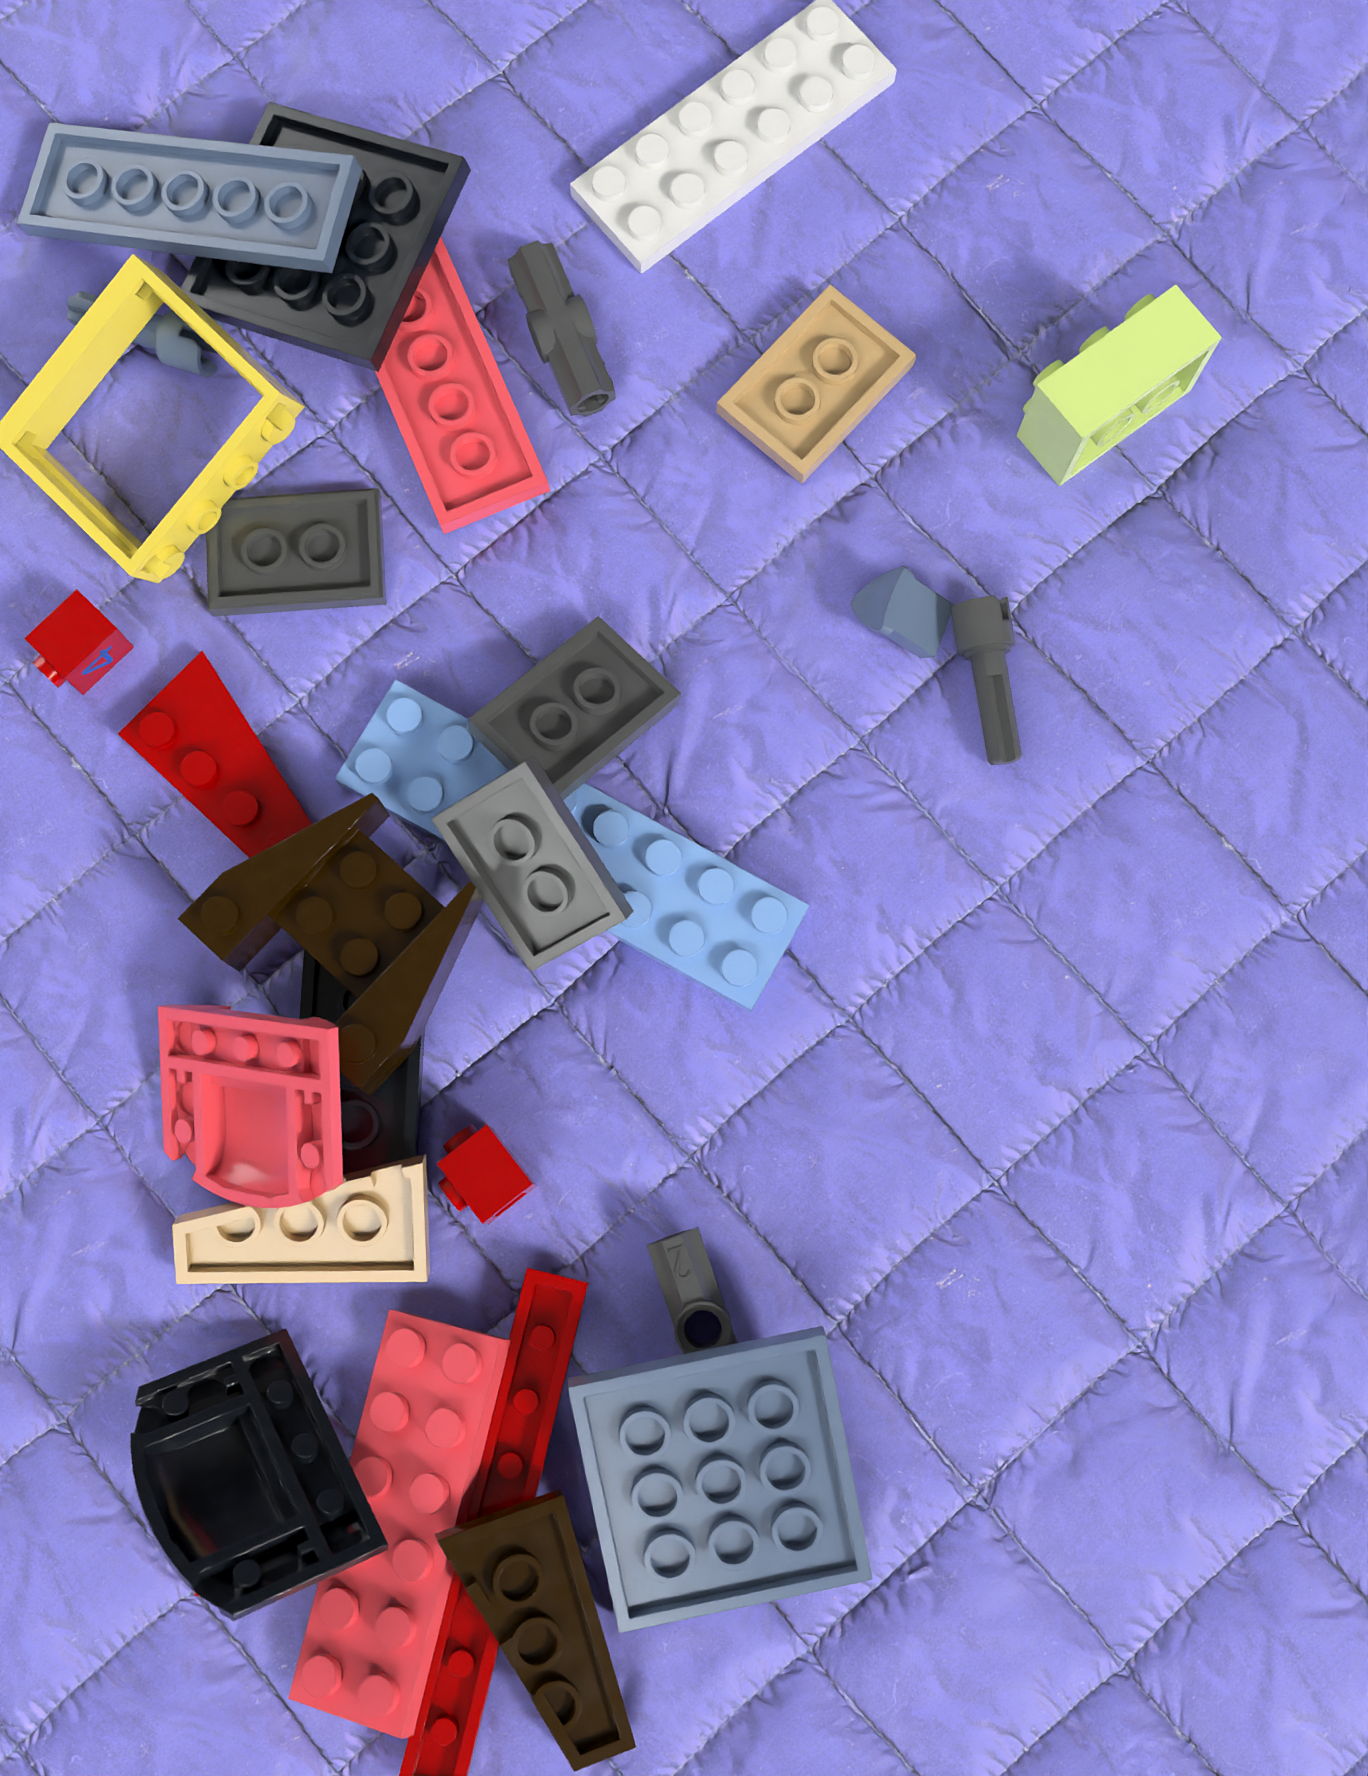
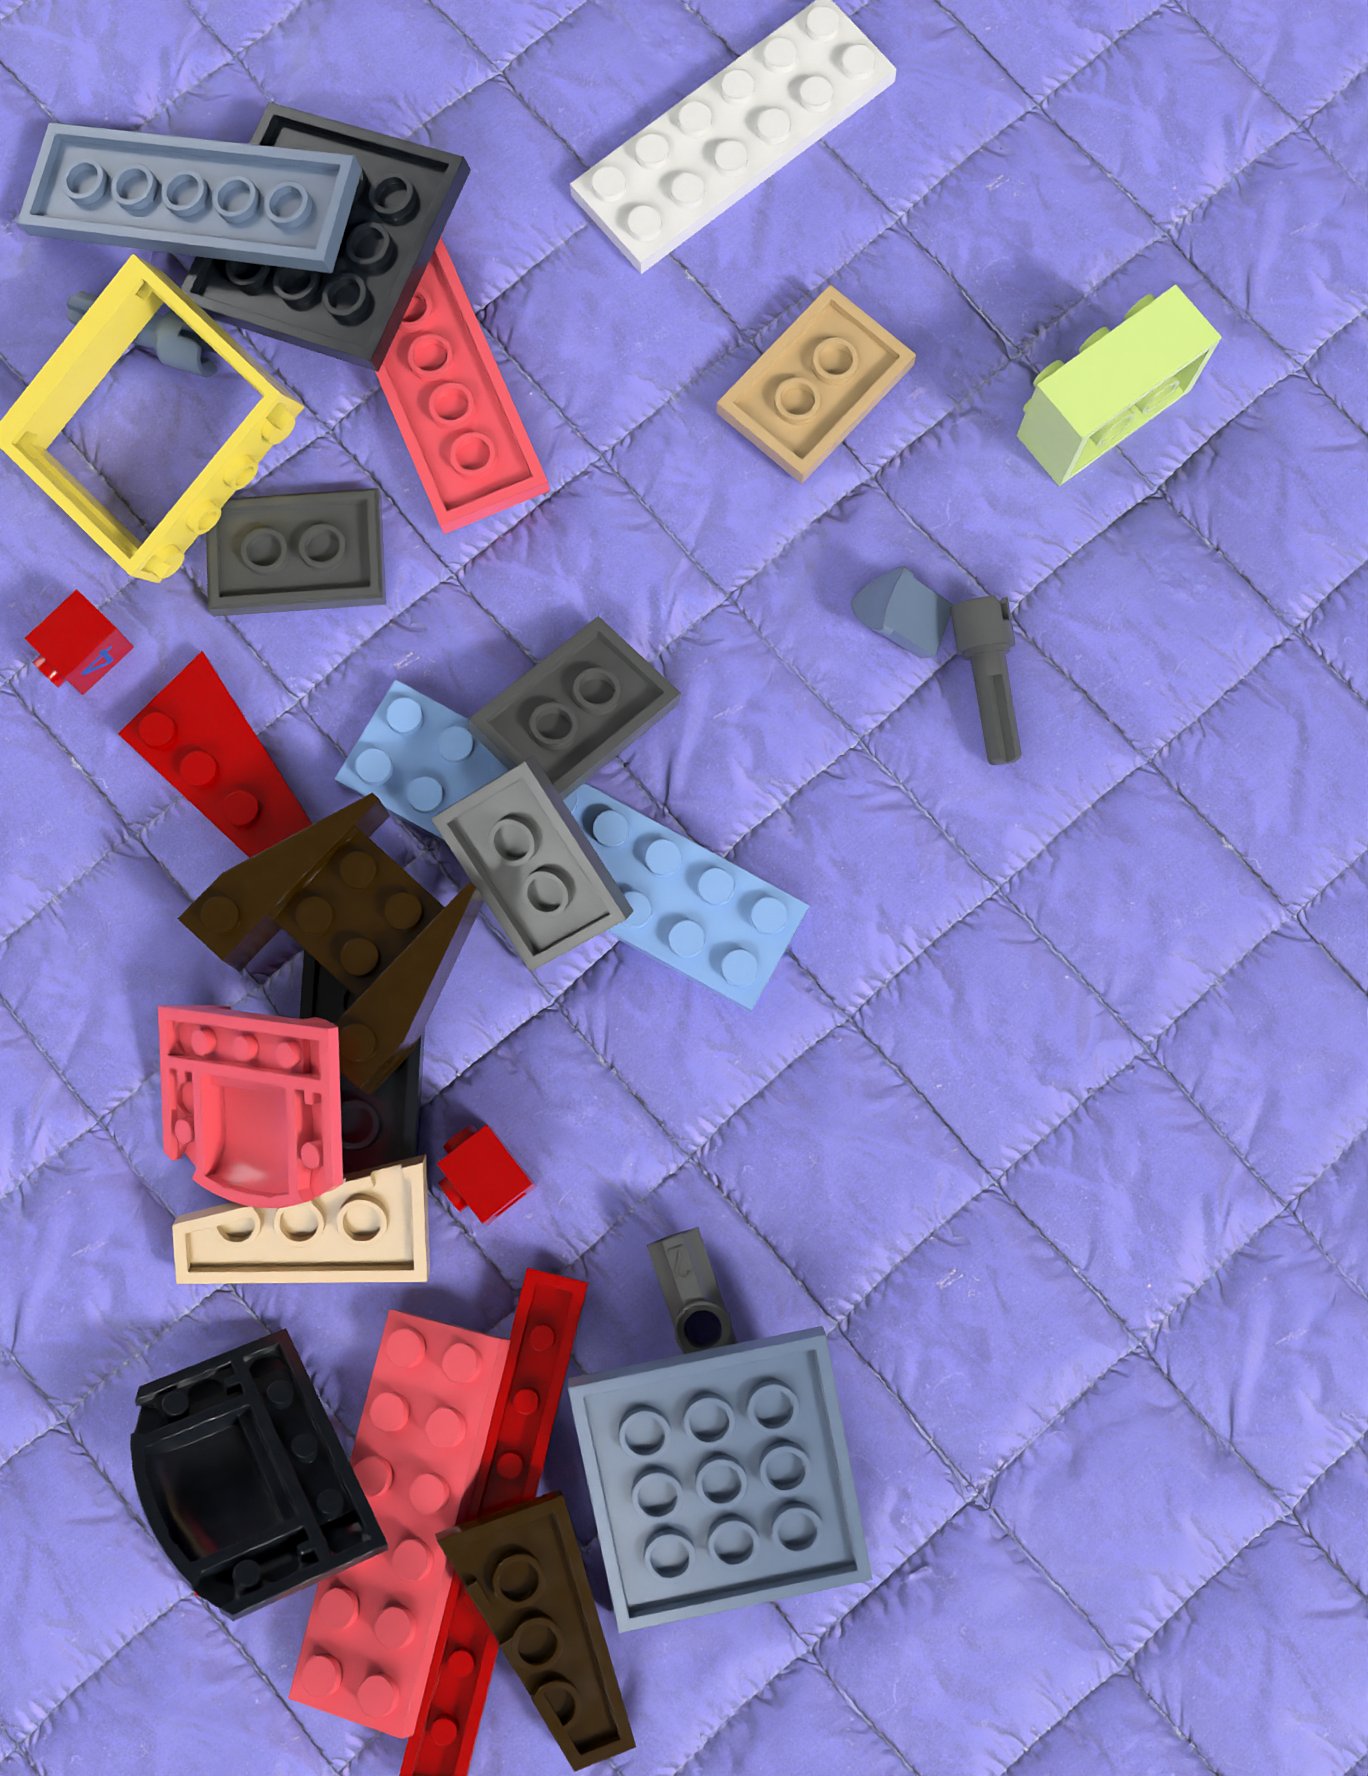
dark grey piece [507,240,616,417] -> none

